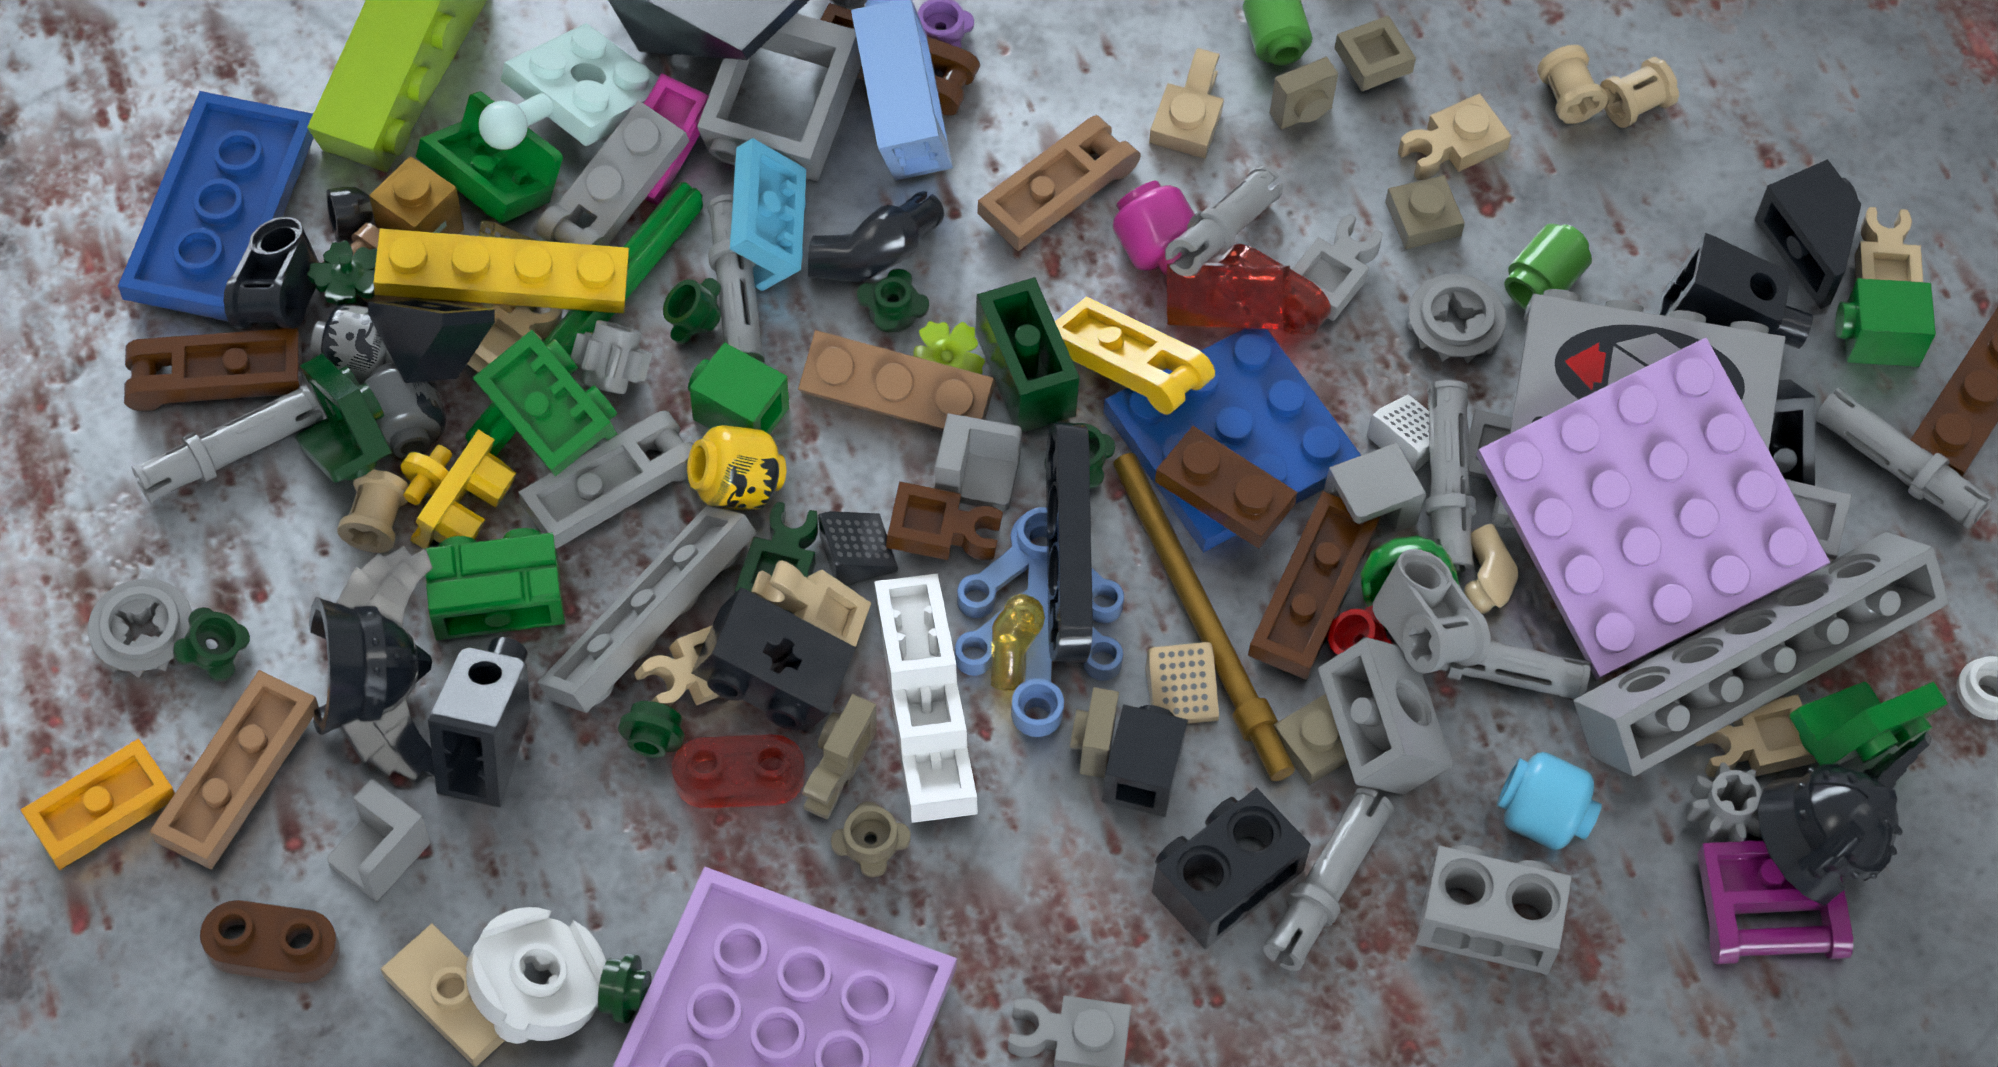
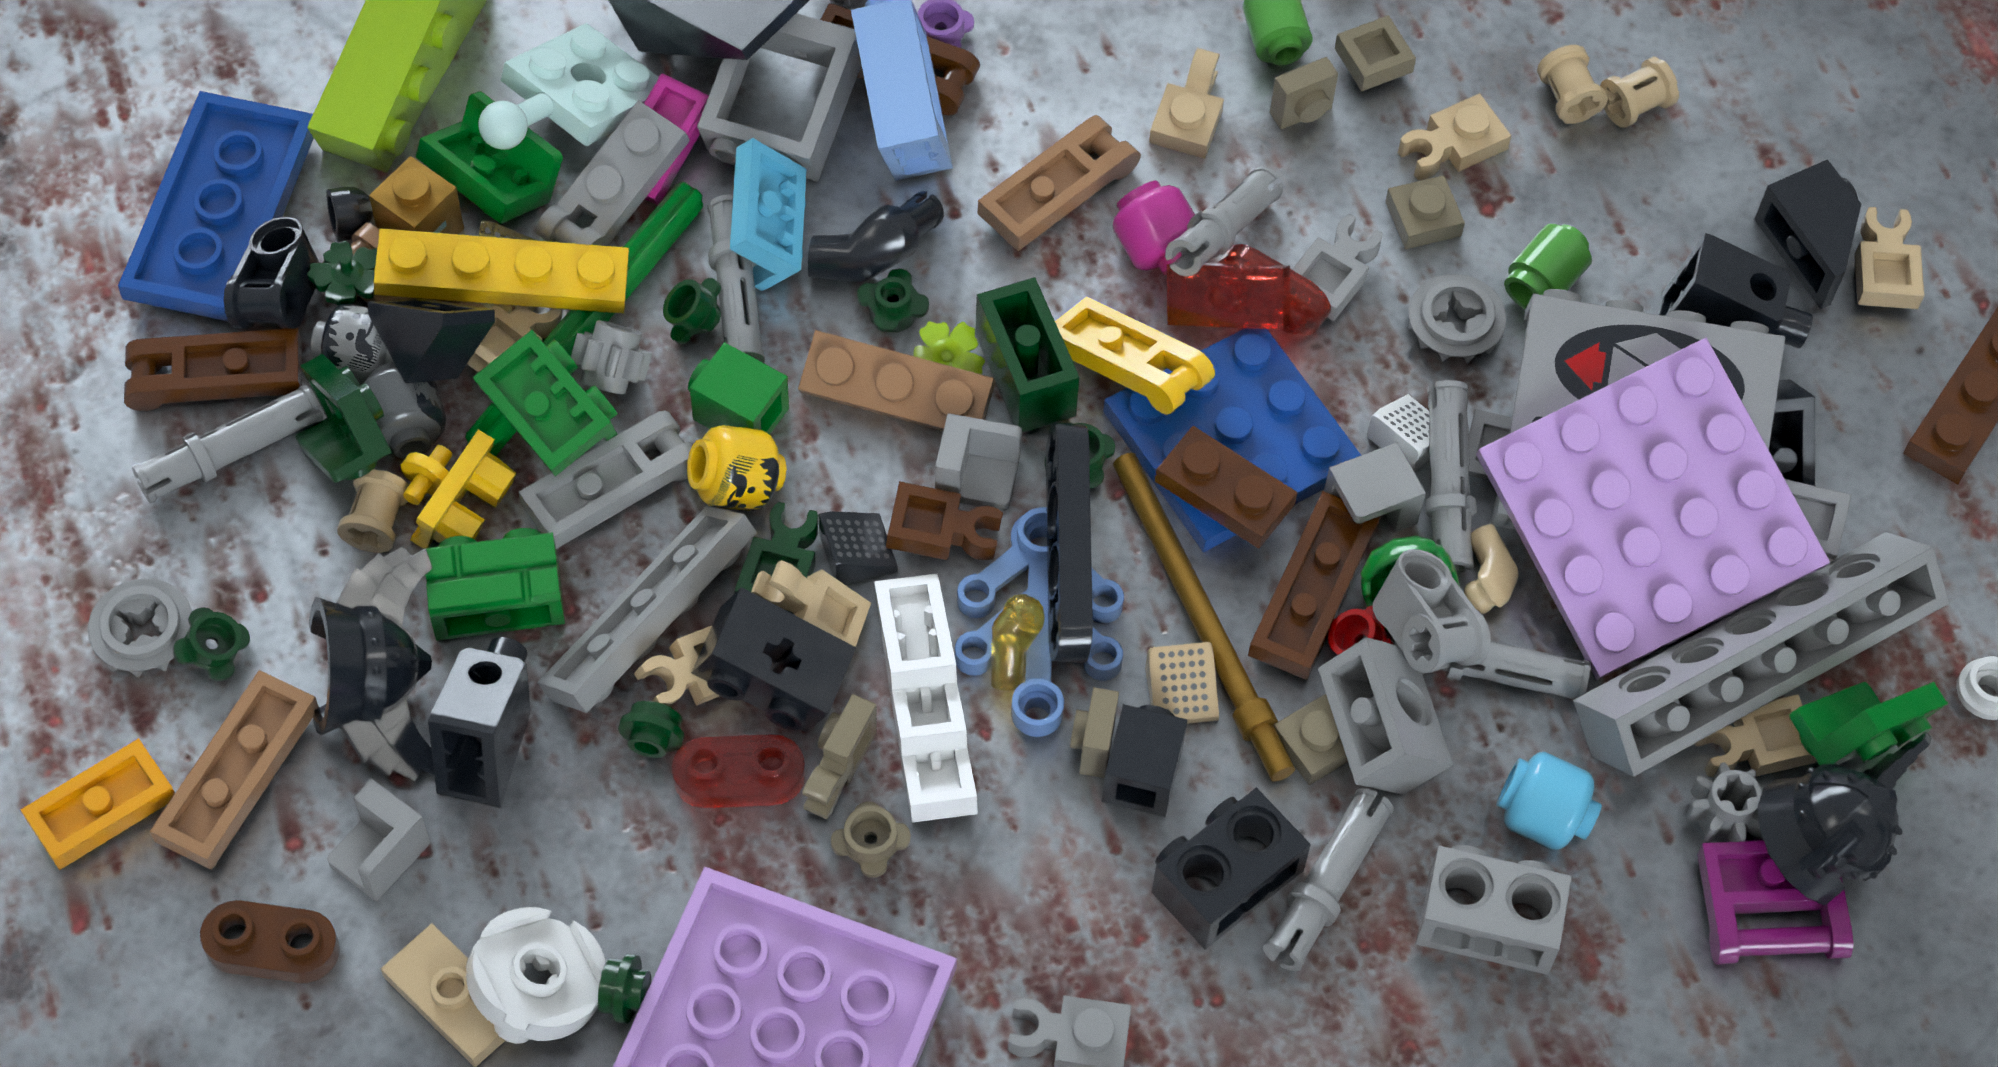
light grey pin [1815,388,1993,530] -> none
green brick [1835,278,1936,367] -> none

